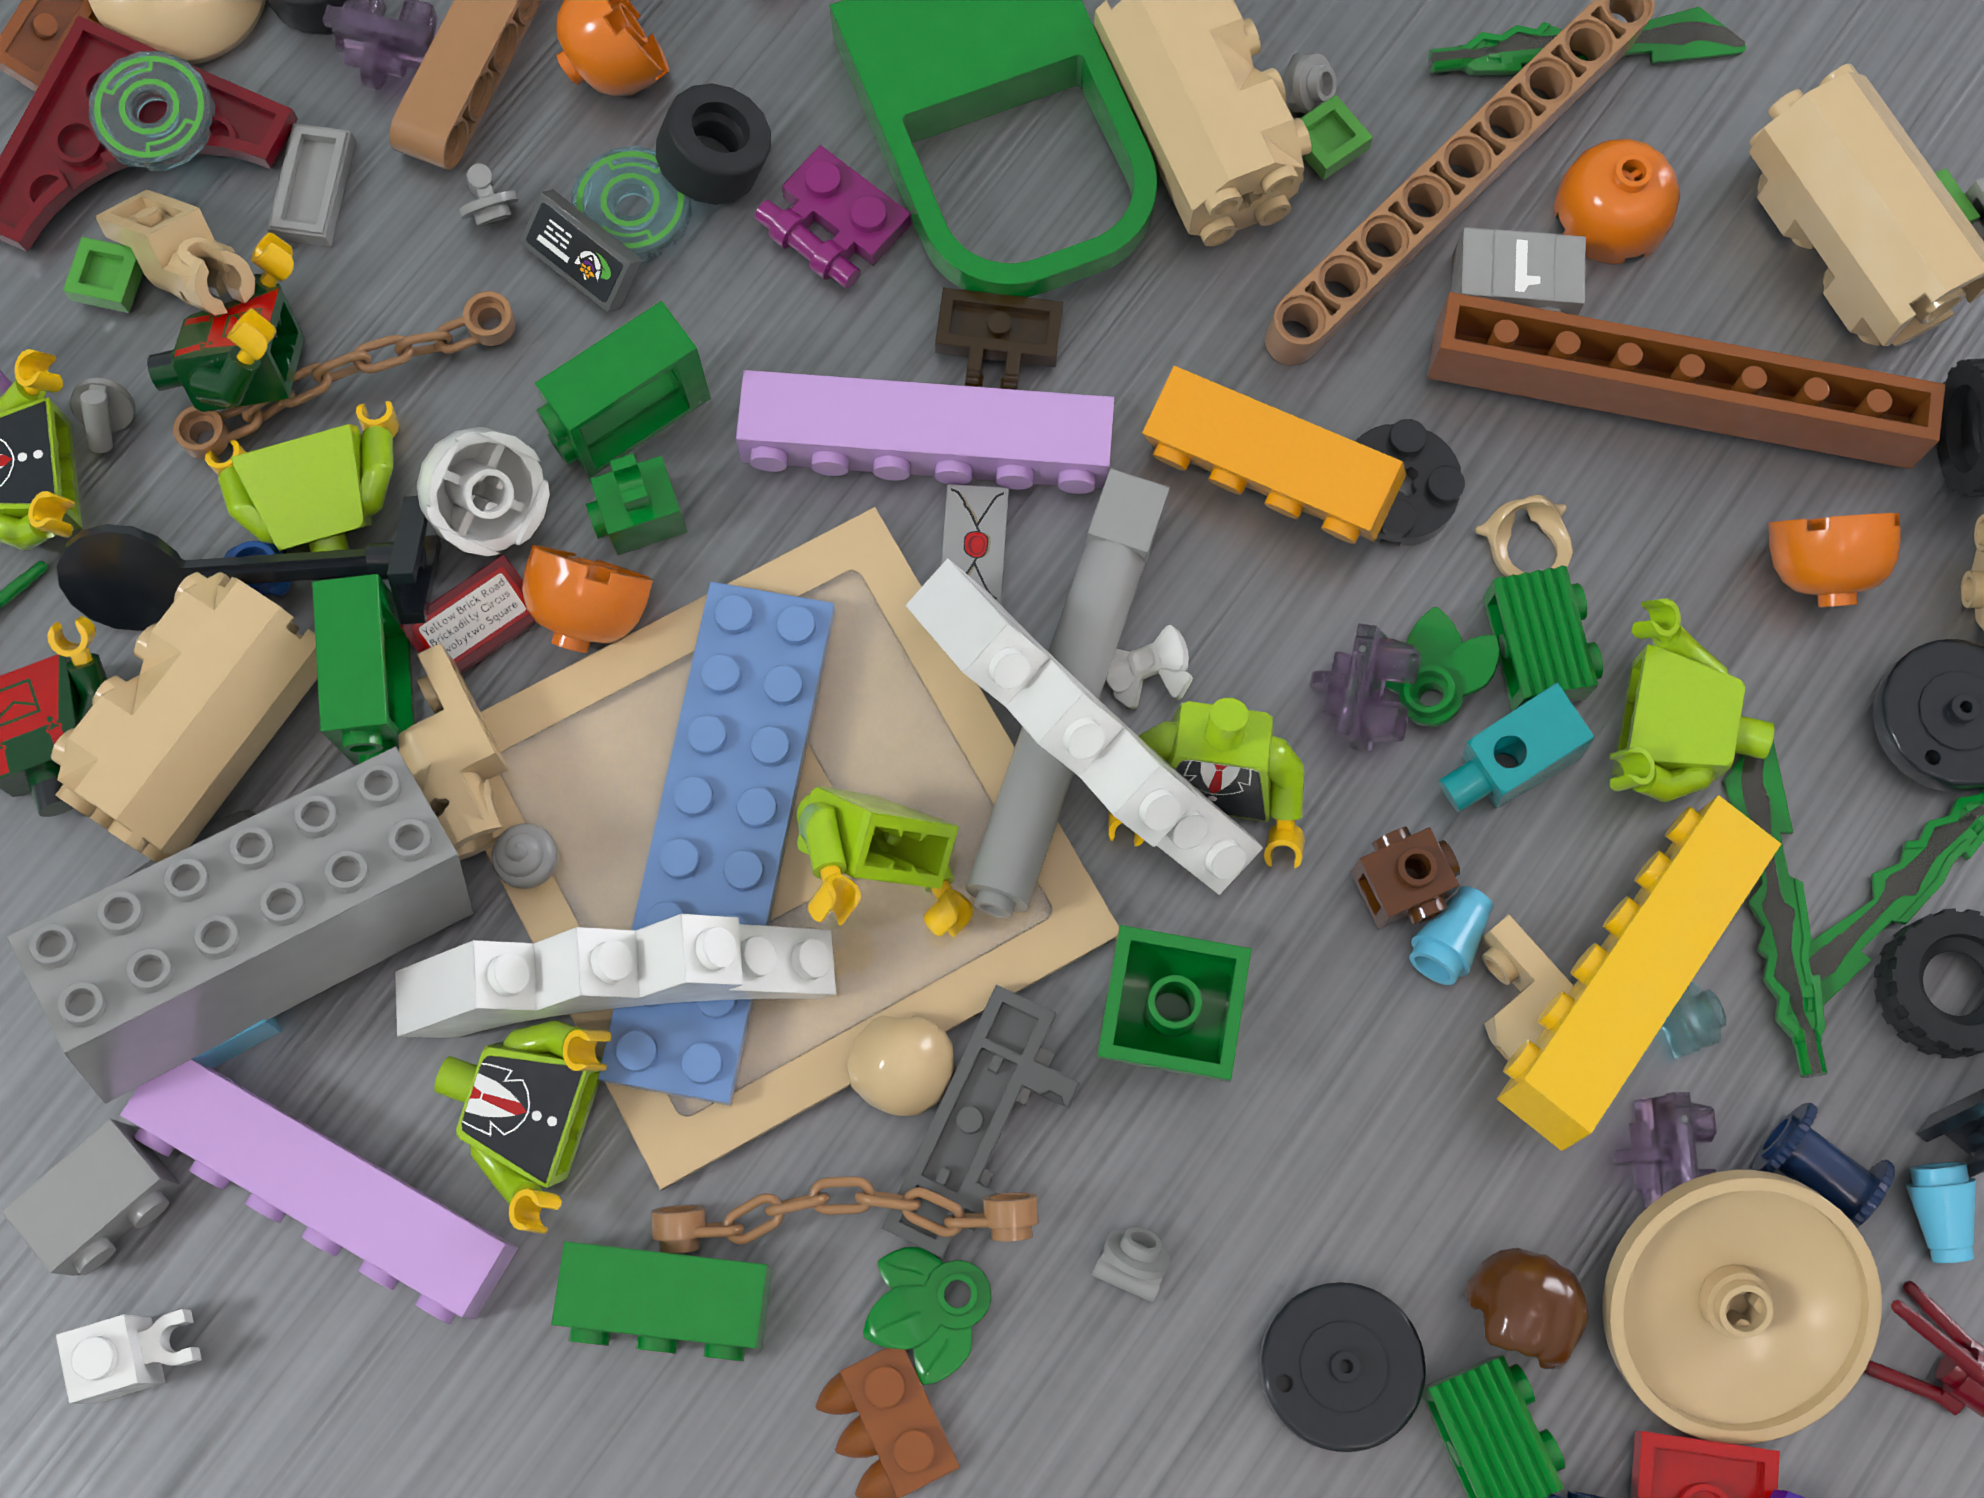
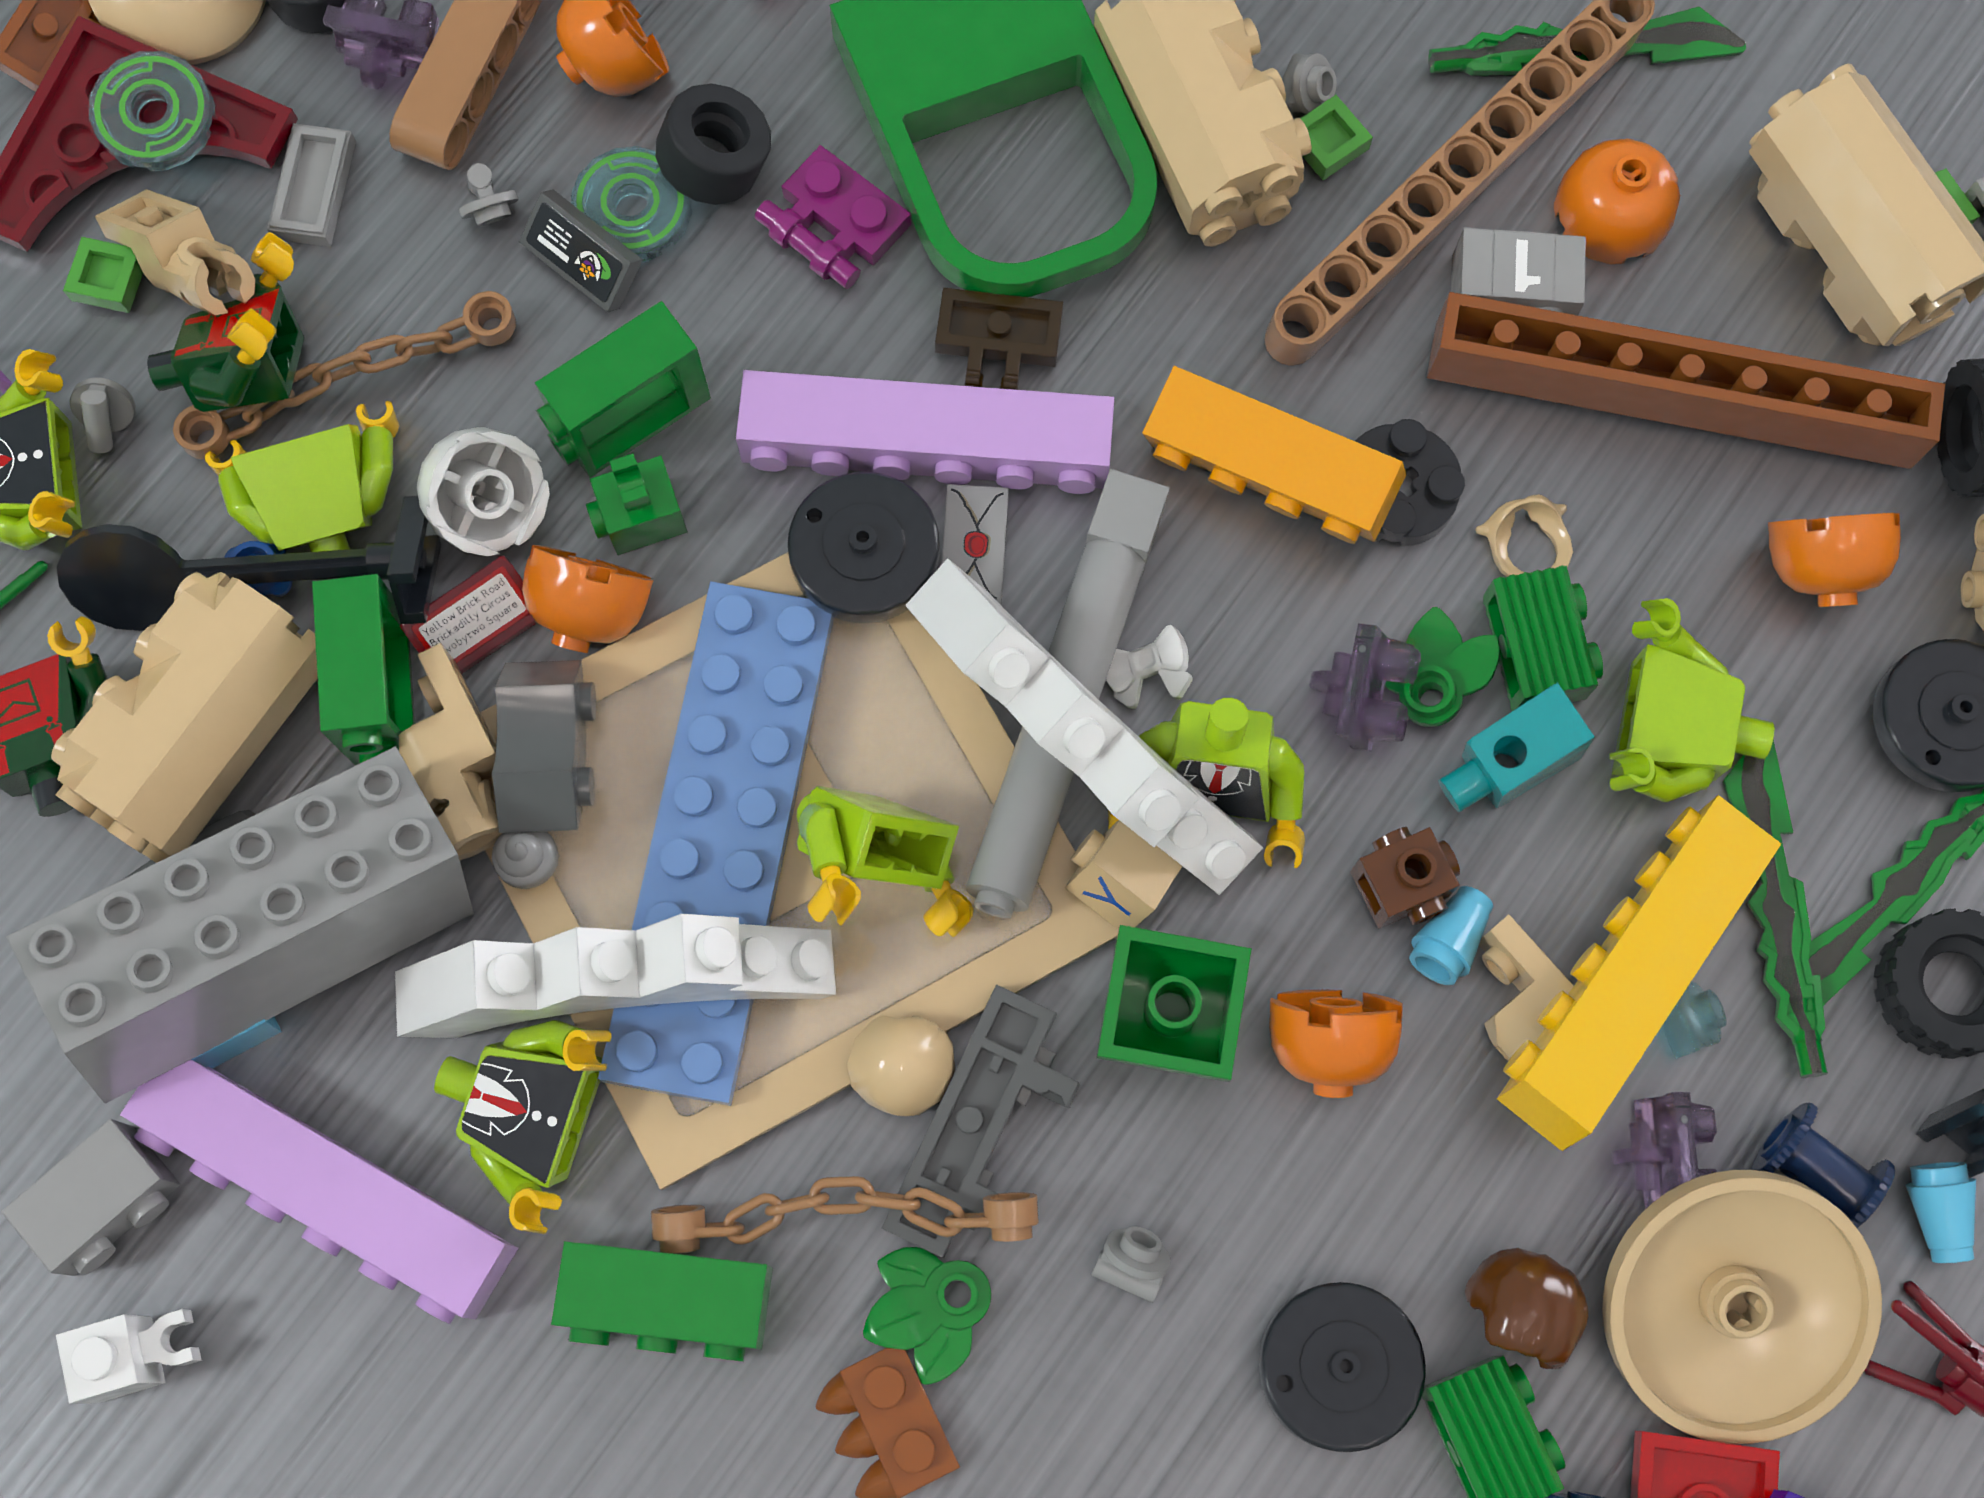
none -> dark grey brick [492,660,597,833]
none -> black wheel [788,472,940,623]
none -> tan brick [1065,820,1182,930]
none -> orange cylinder [1269,989,1403,1098]

